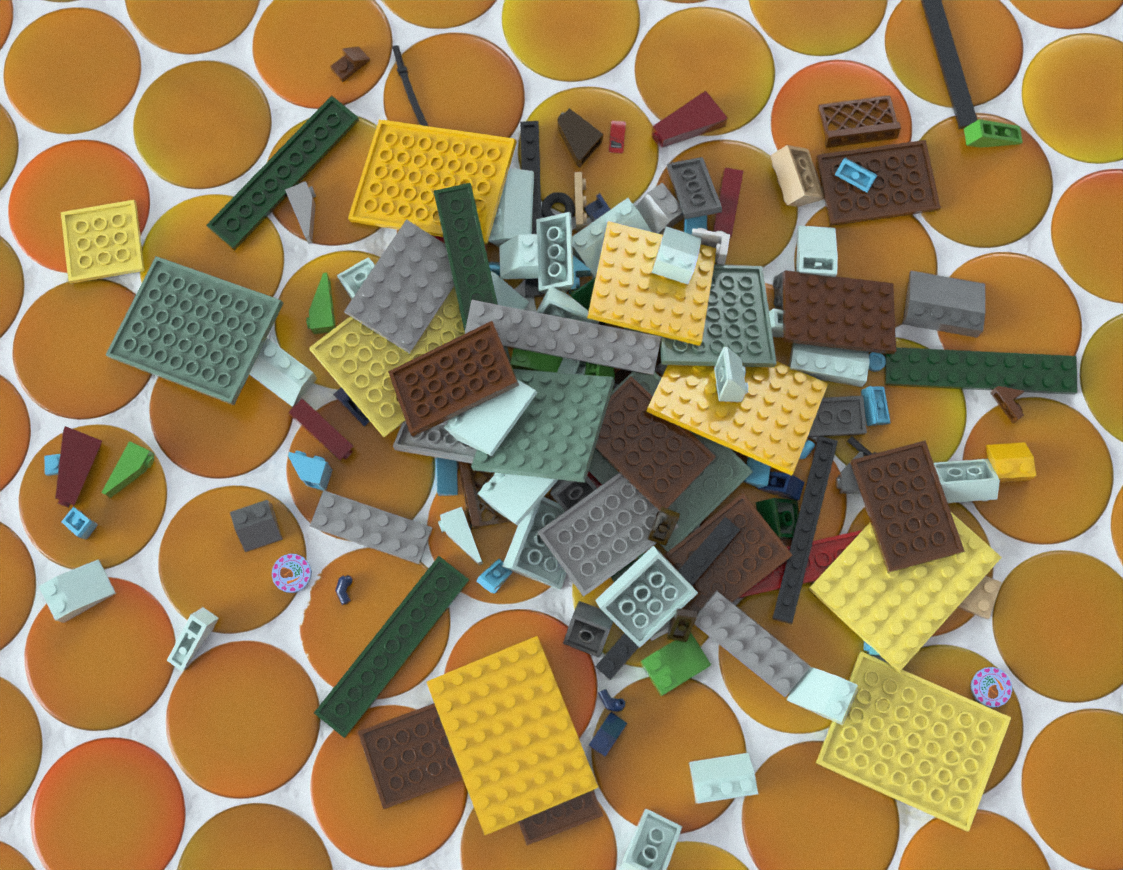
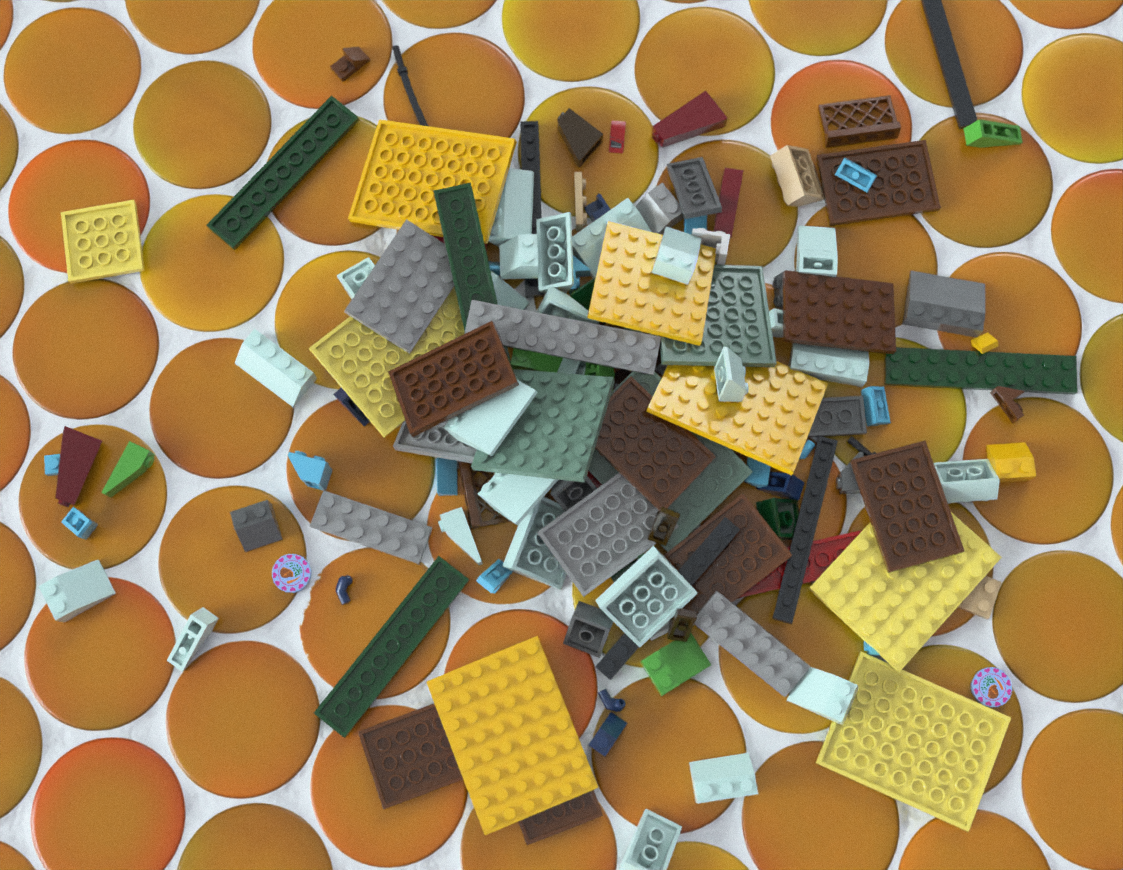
sand green plate [106,256,283,405] -> none
light grey slope [285,181,316,244] -> none
dark red slope [288,399,353,460] -> none
bright green slope [306,272,336,334] -> none
black tyre [542,192,575,219] -> none
medium azure tile [869,352,886,372] -> none
none -> yellow tile [971,332,999,354]

